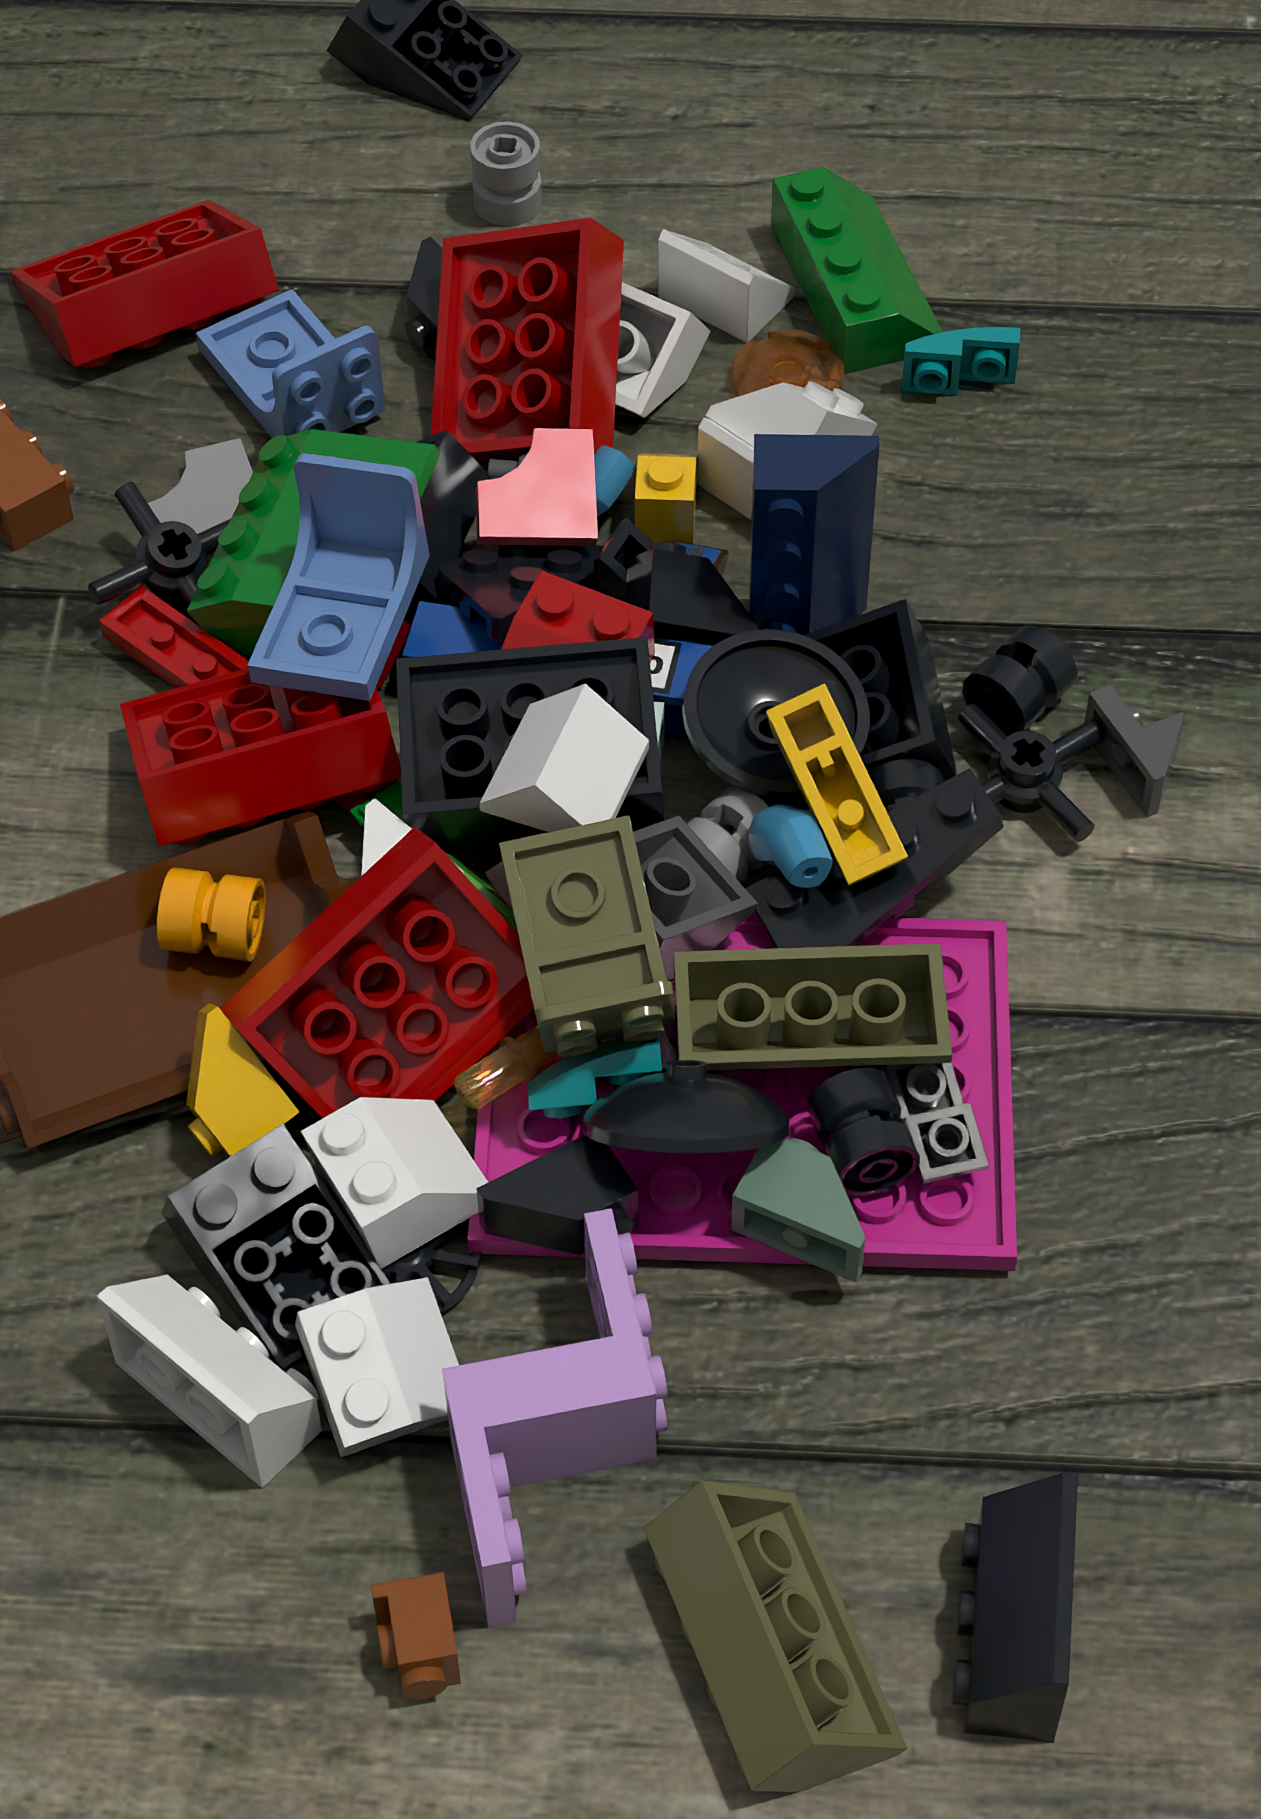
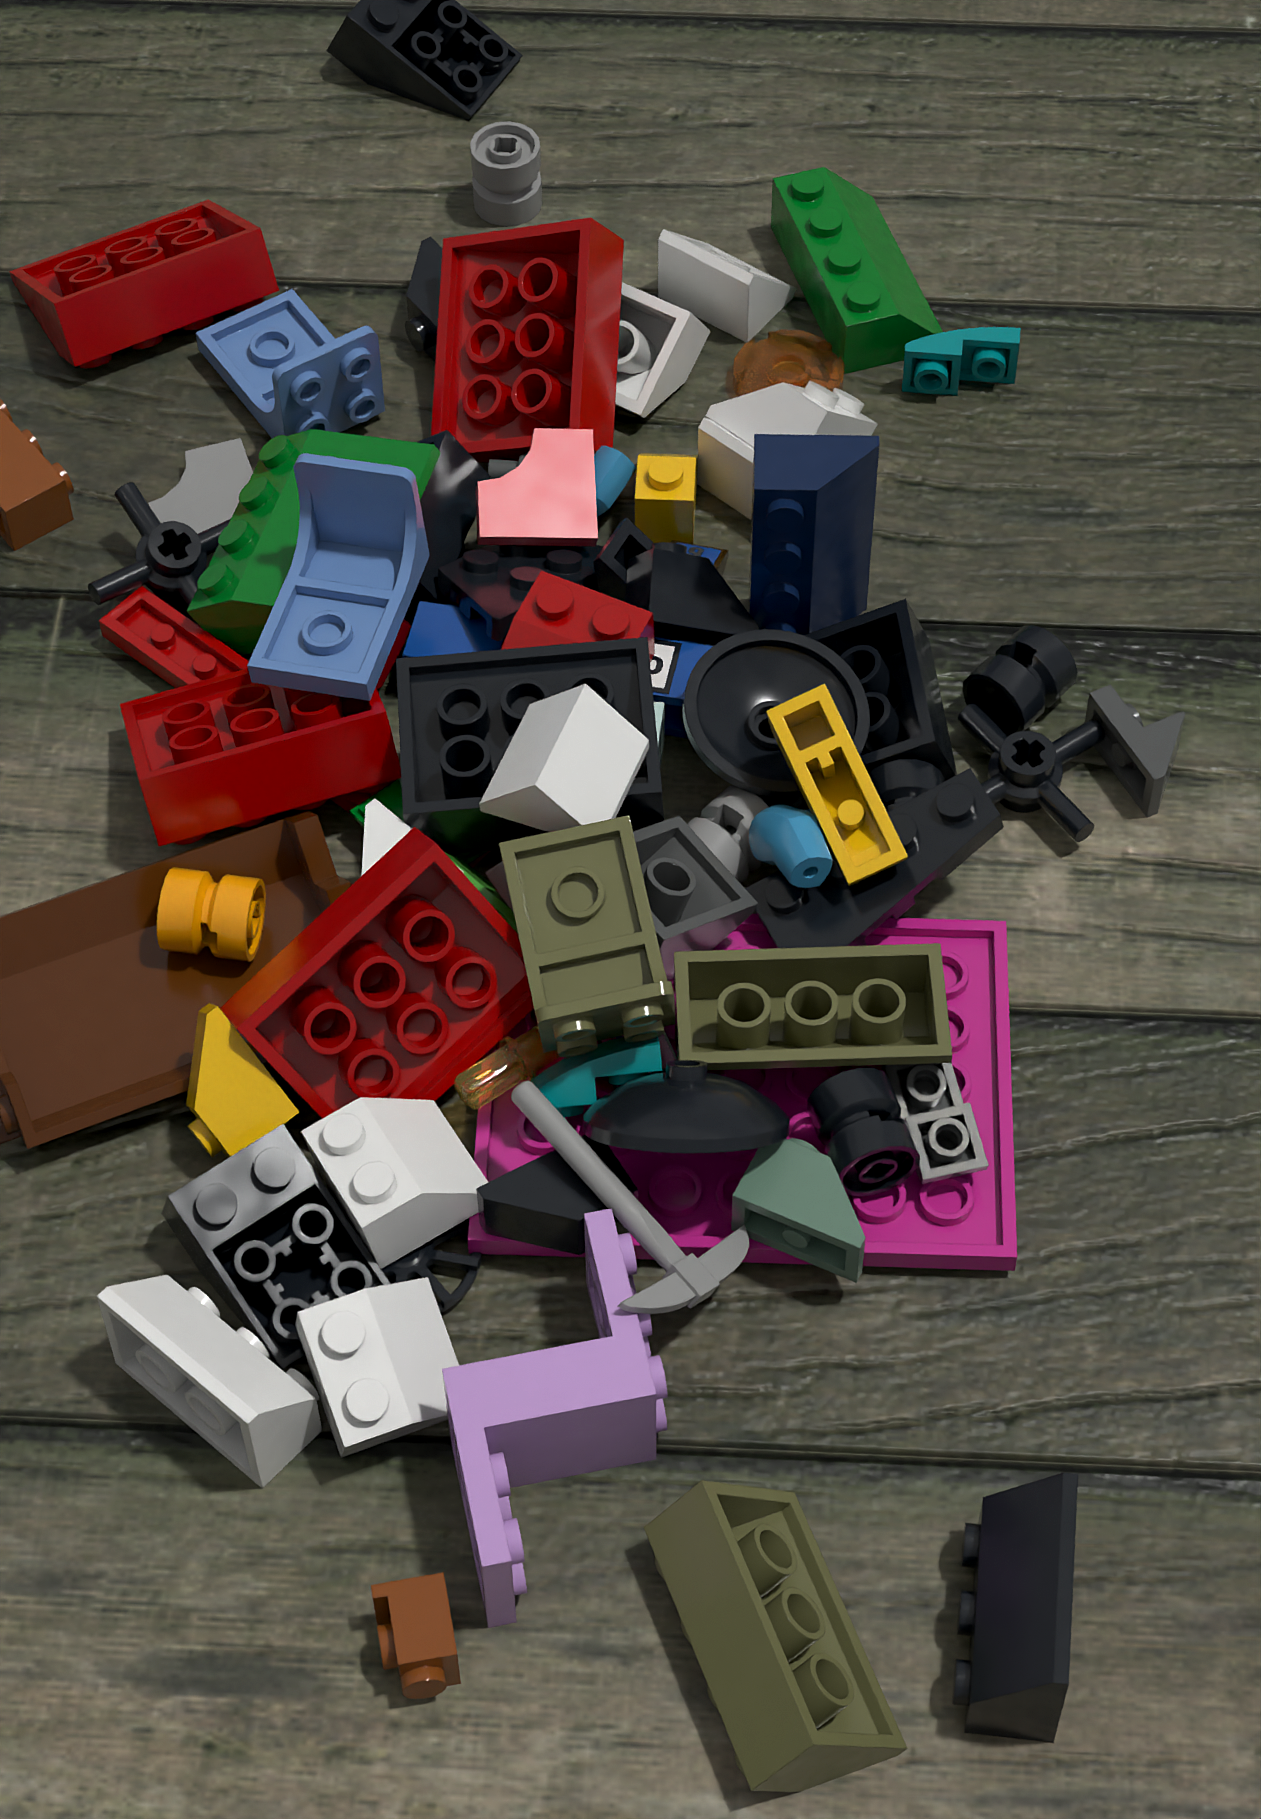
none -> light grey piece [511,1080,749,1314]

